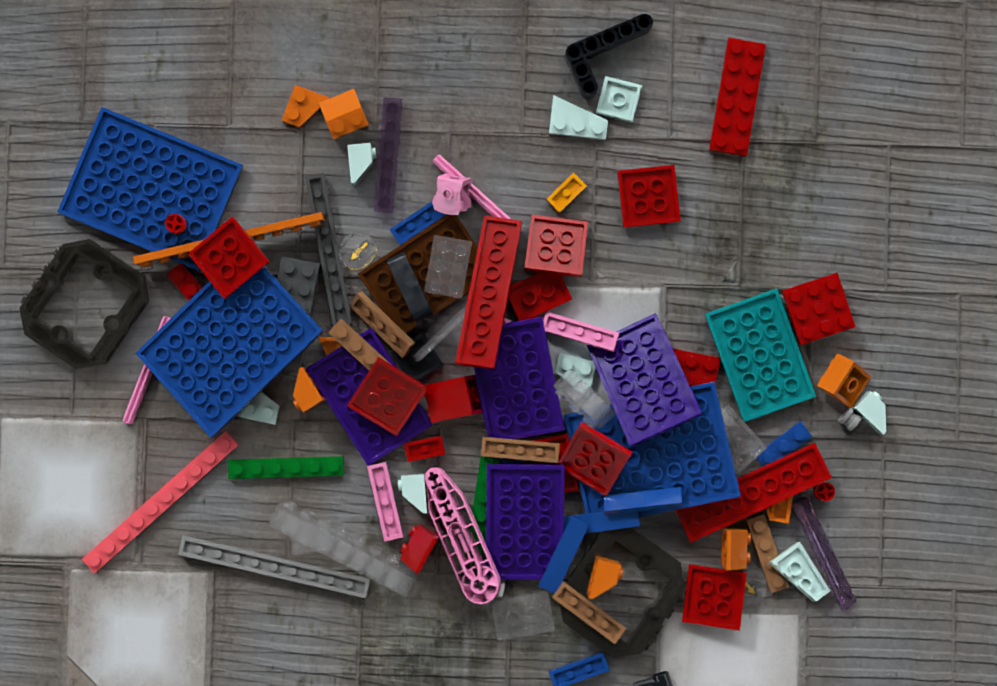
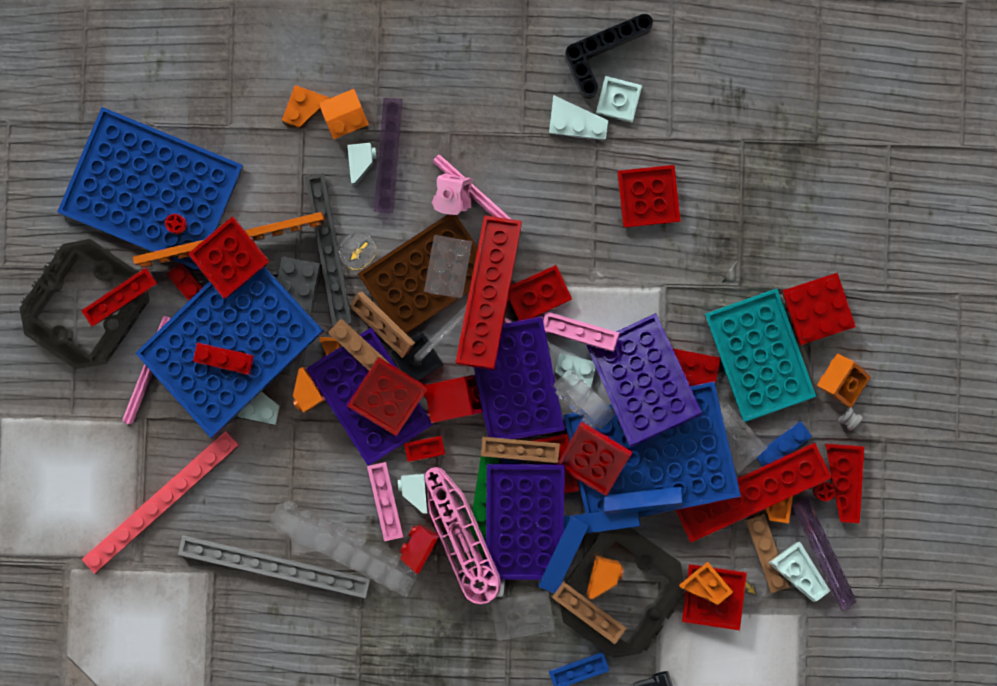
green plate [228,456,344,479] -> none
black beam [386,252,437,330] -> none
blue plate [390,201,447,245] -> none
plate [524,214,588,278] -> none
light orange plate [546,173,587,213] -> none
red plate [708,38,766,157] -> none
orange slope [721,528,751,570] -> none
light aqua slope [852,391,886,435] -> none
none -> red plate [81,268,158,327]
none -> red plate [193,343,254,375]
none -> orange wing [678,562,733,605]
none -> red wing [825,444,865,523]

